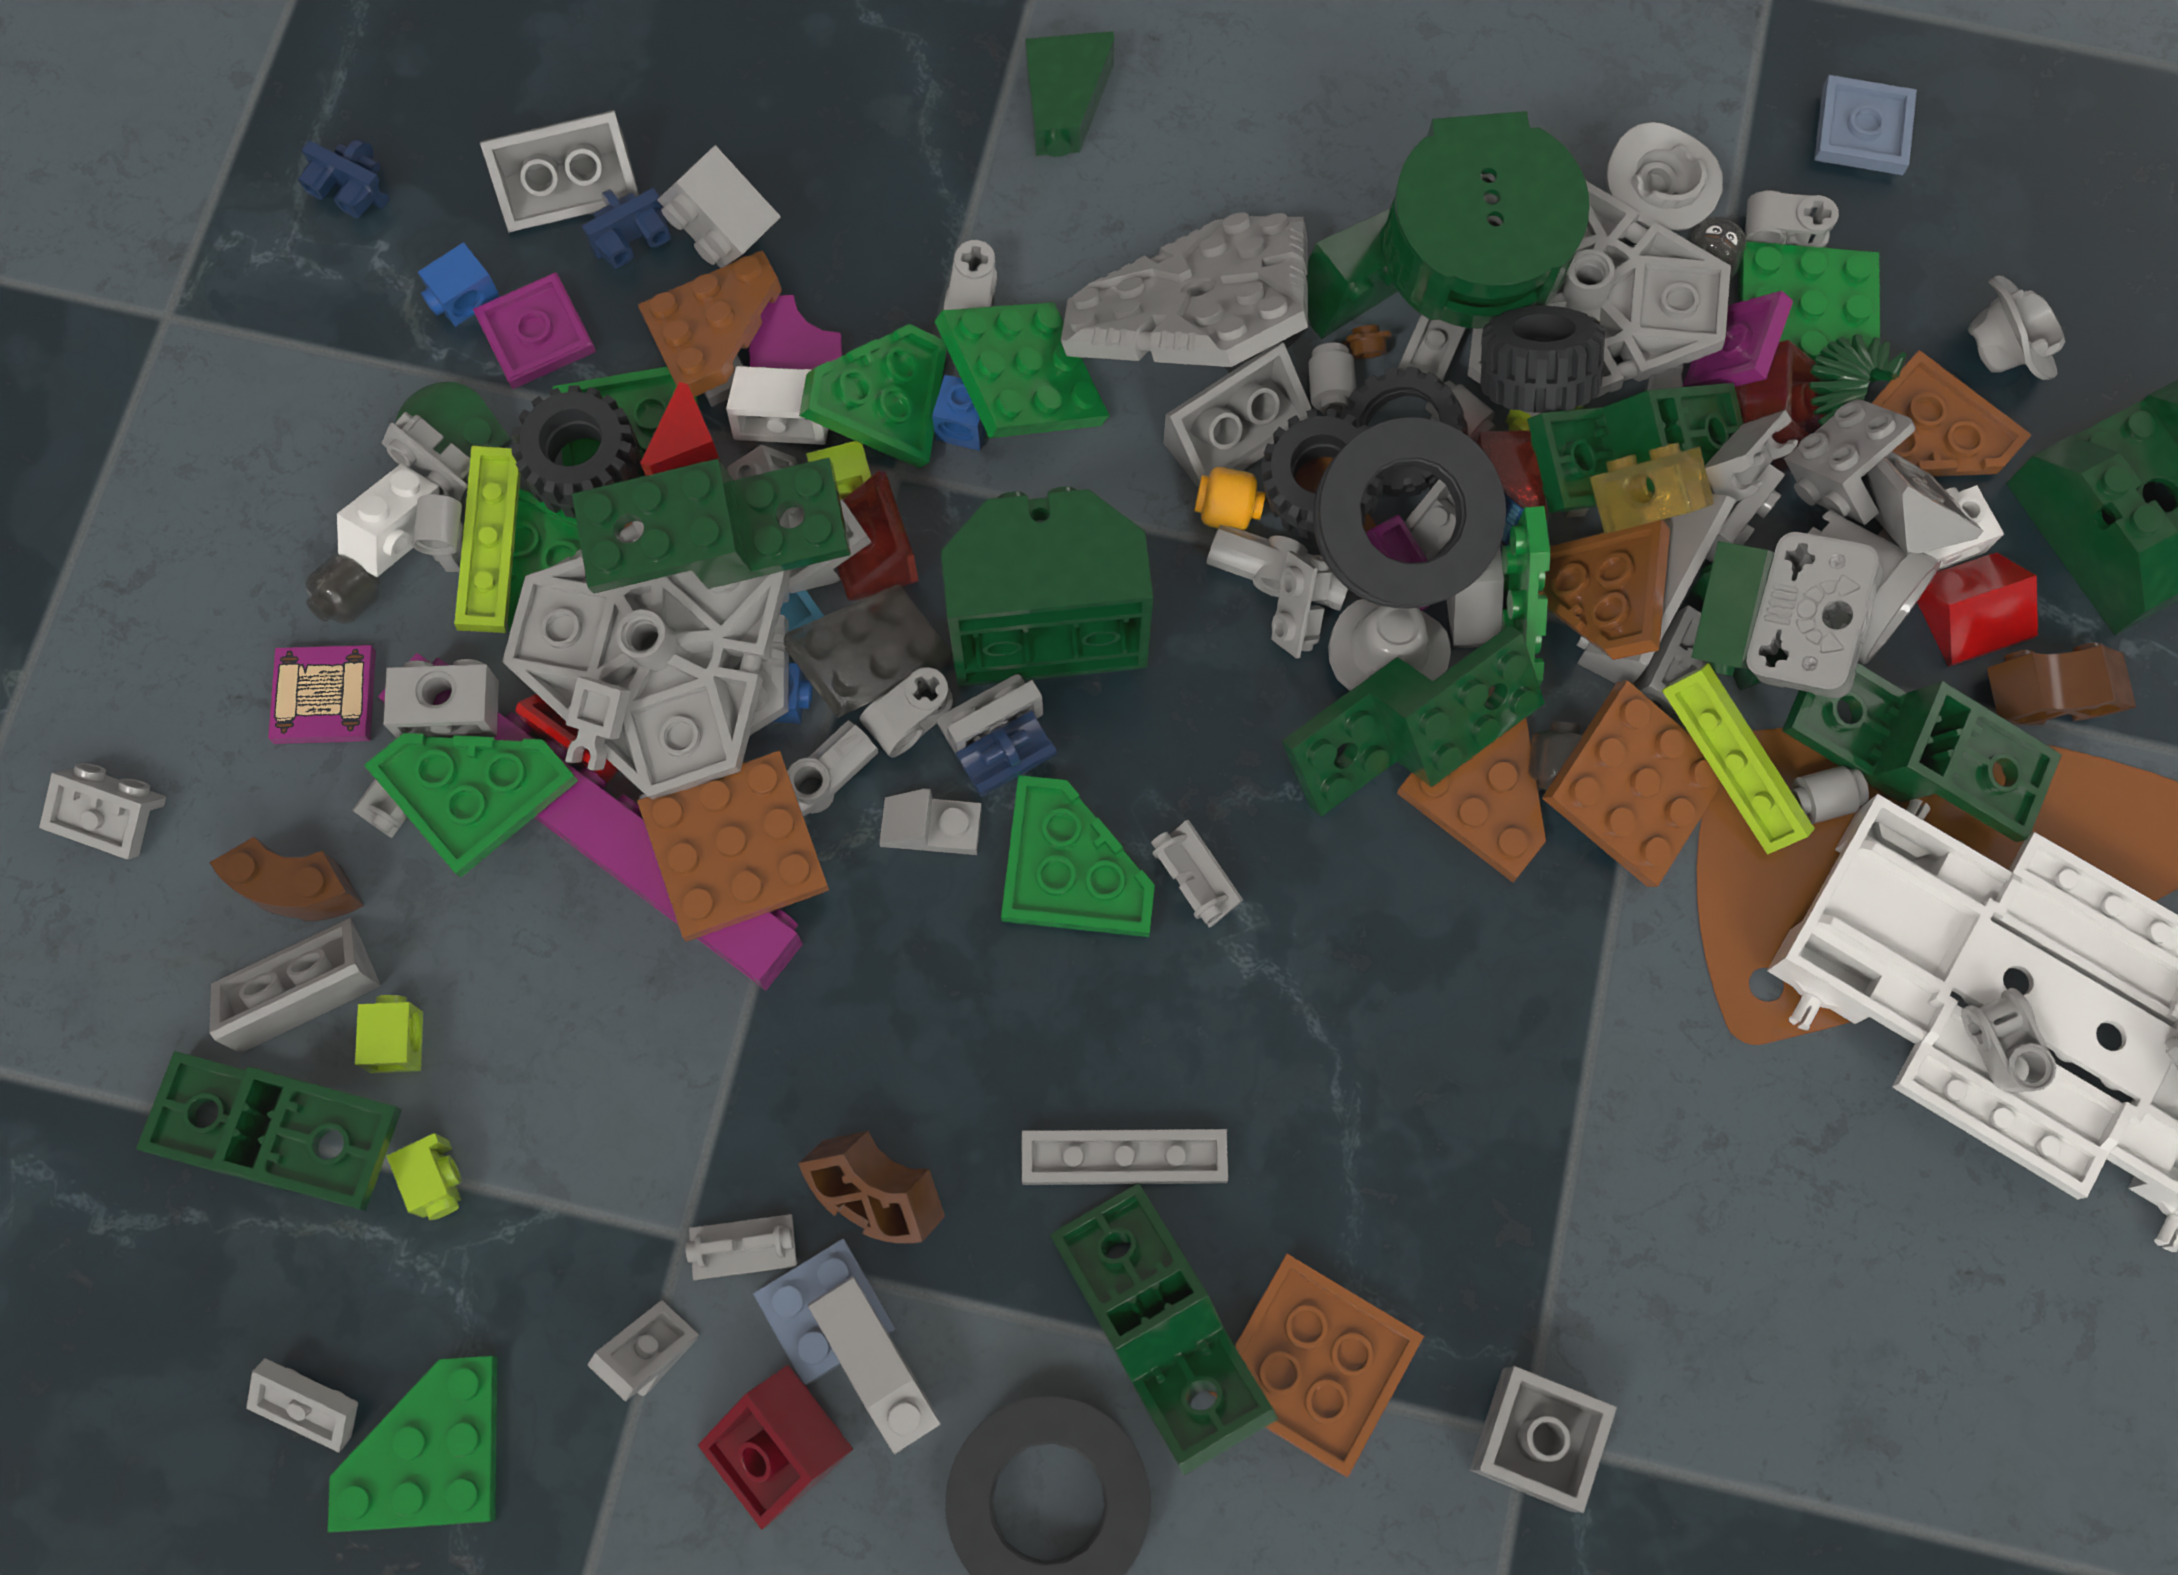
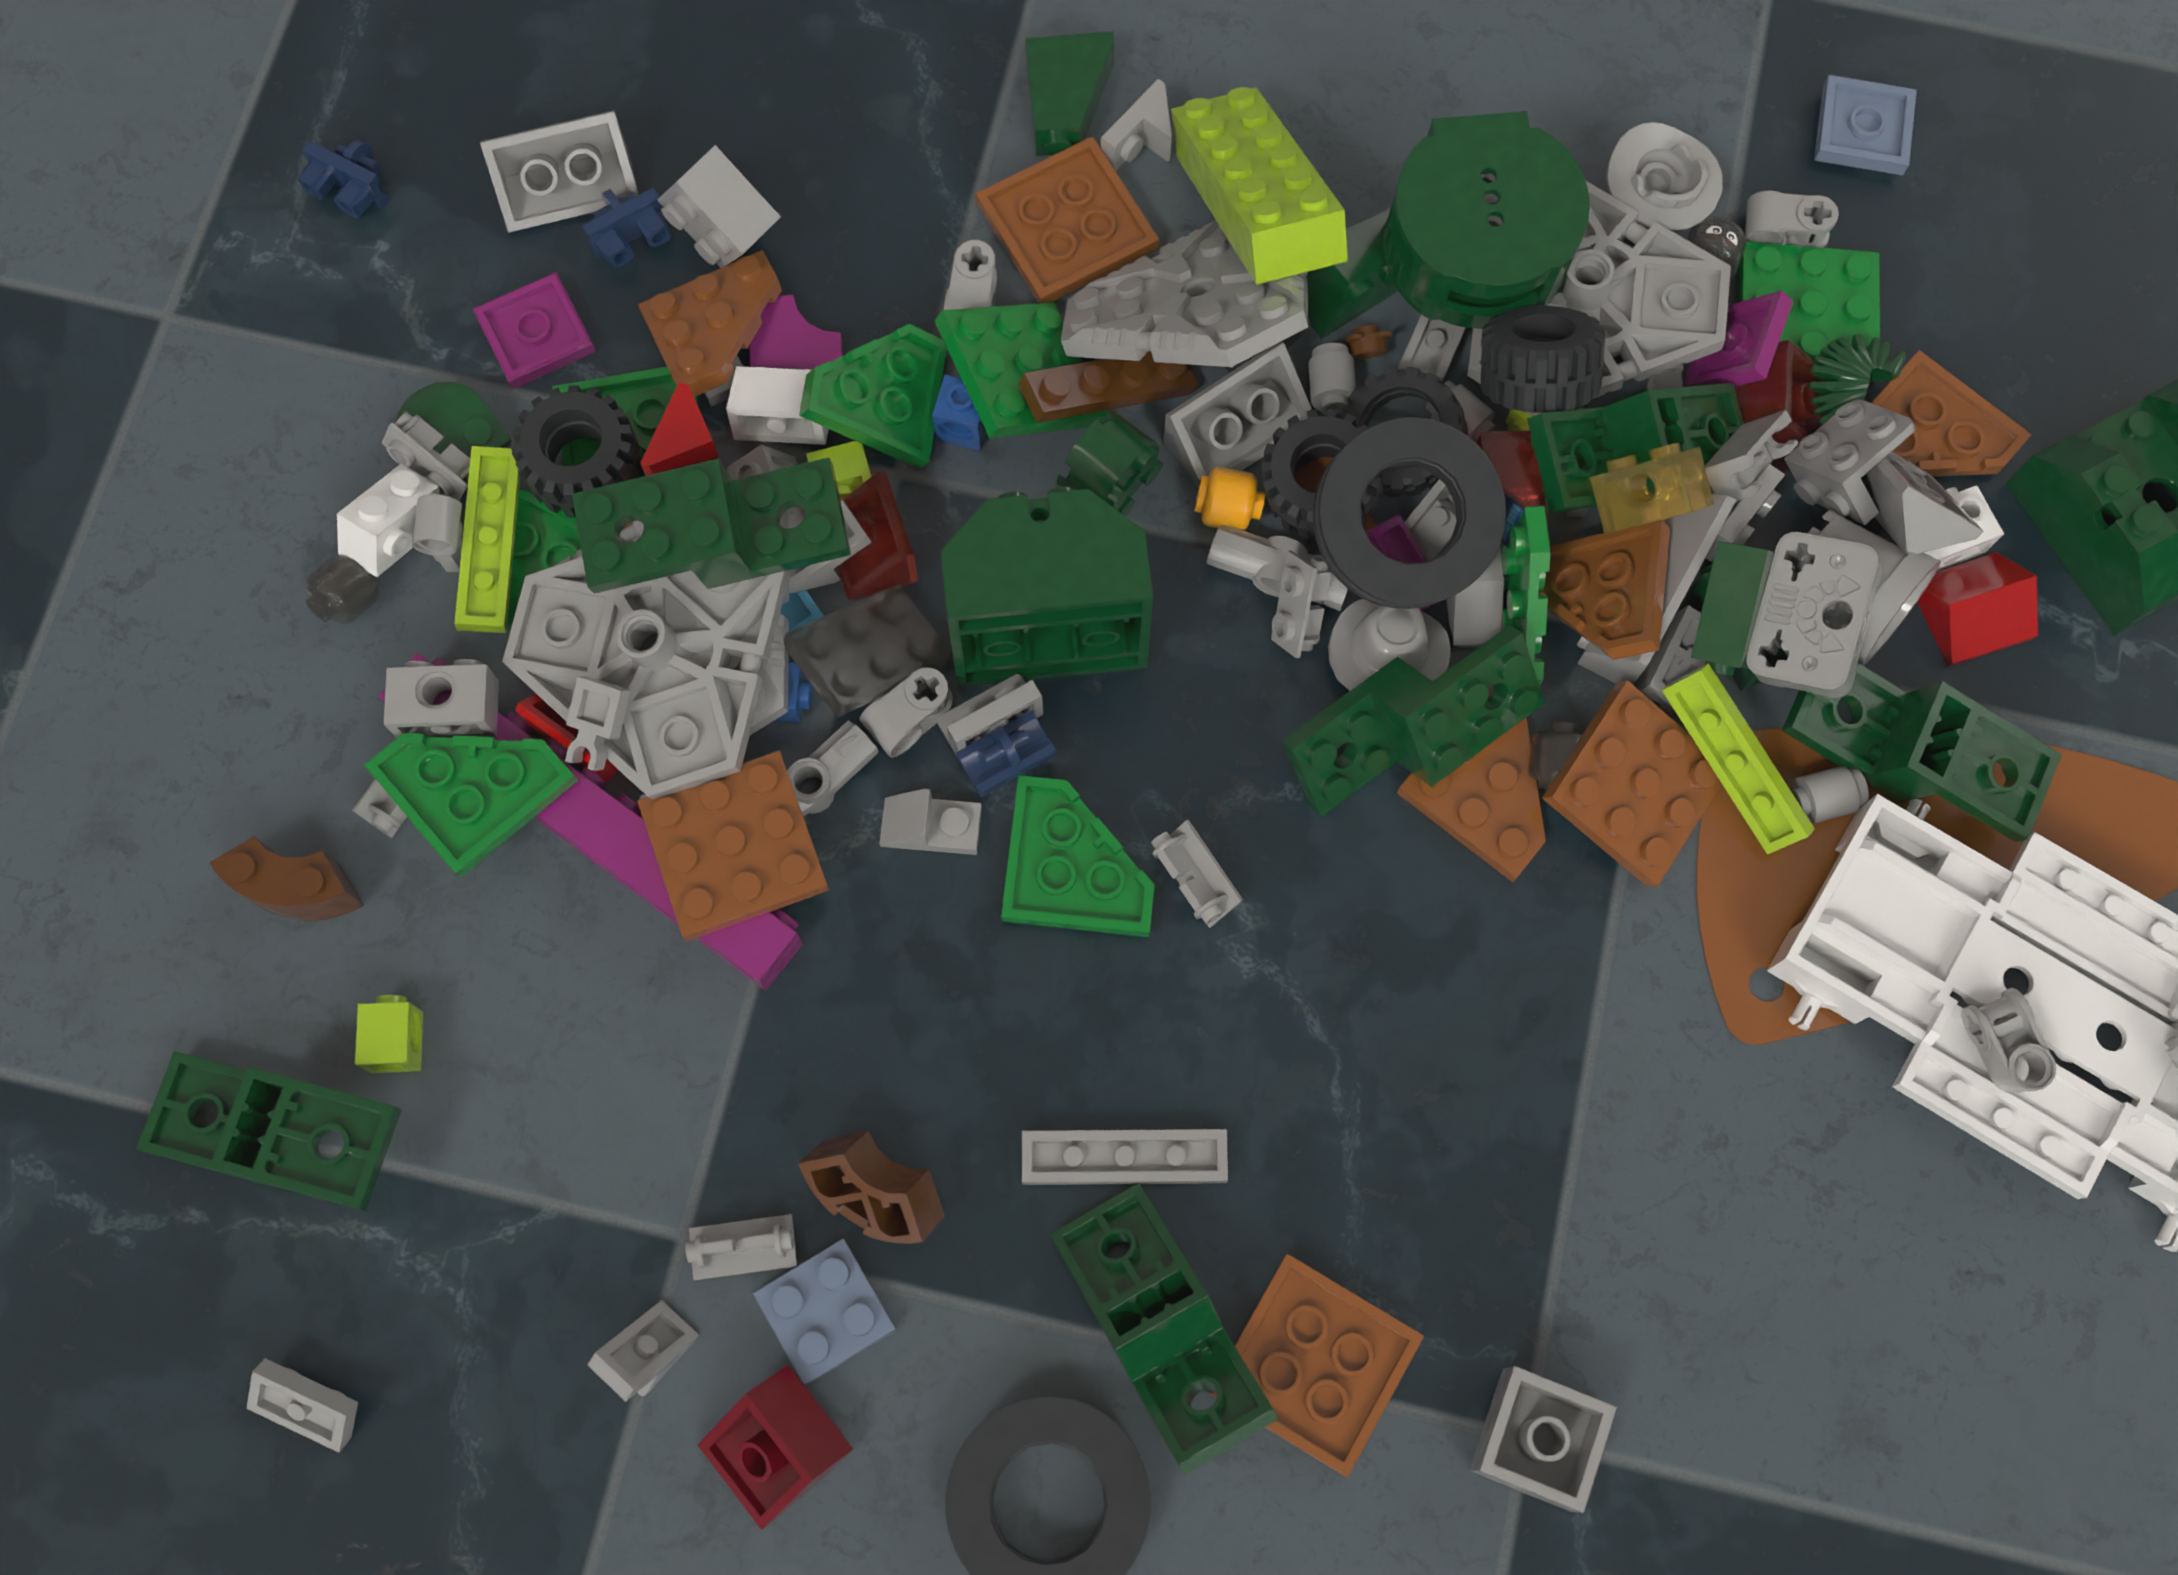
light grey bracket [39,763,166,860] -> none
light grey slope [209,918,381,1053] -> none
tile [268,645,376,744] -> none
green plate [328,1356,497,1532] -> none
lime brick [386,1133,462,1220] -> none
blue brick [418,242,500,327] -> none
light grey slope [808,1276,940,1454] -> none
light grey hat [1968,276,2065,380] -> none
reddish brown brick [1987,643,2136,725] -> none
none -> dark orange plate [975,136,1159,304]
none -> reddish brown plate [1018,351,1198,423]
none -> dark green brick [1056,410,1163,516]
none -> light grey slope [1101,79,1172,171]
none -> lime brick [1171,87,1348,285]

